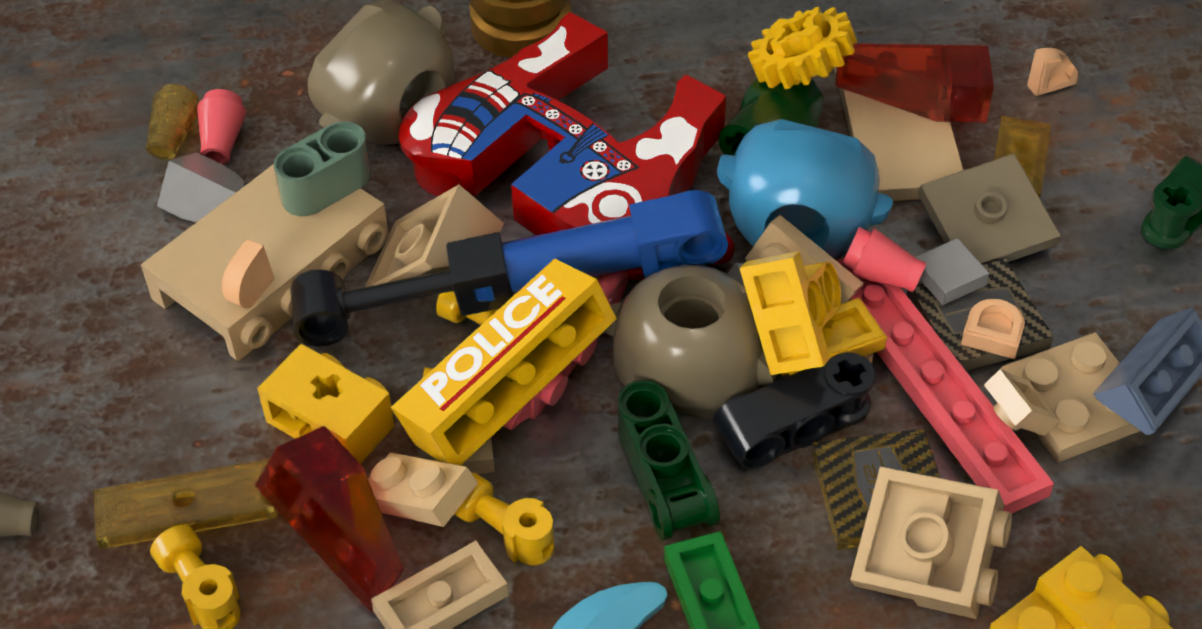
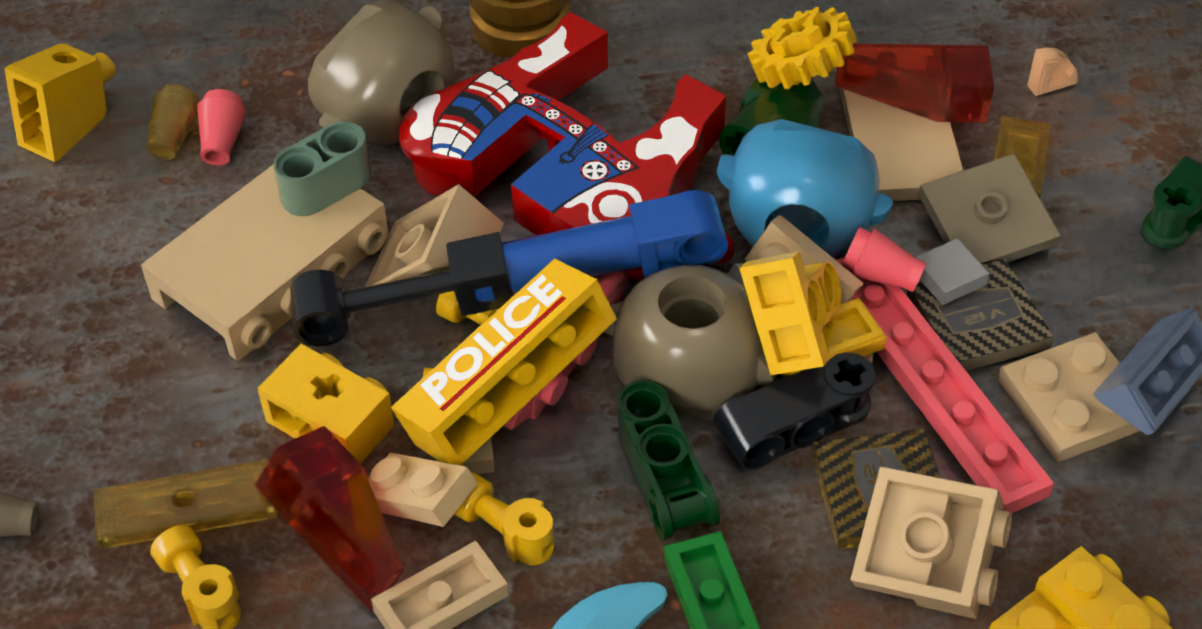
light grey brick [157,152,244,222] -> none
light nougat tile [222,239,274,308] -> none
light nougat tile [961,299,1025,359] -> none
tan plate [984,370,1060,436] -> none
none -> yellow torso [4,44,116,162]

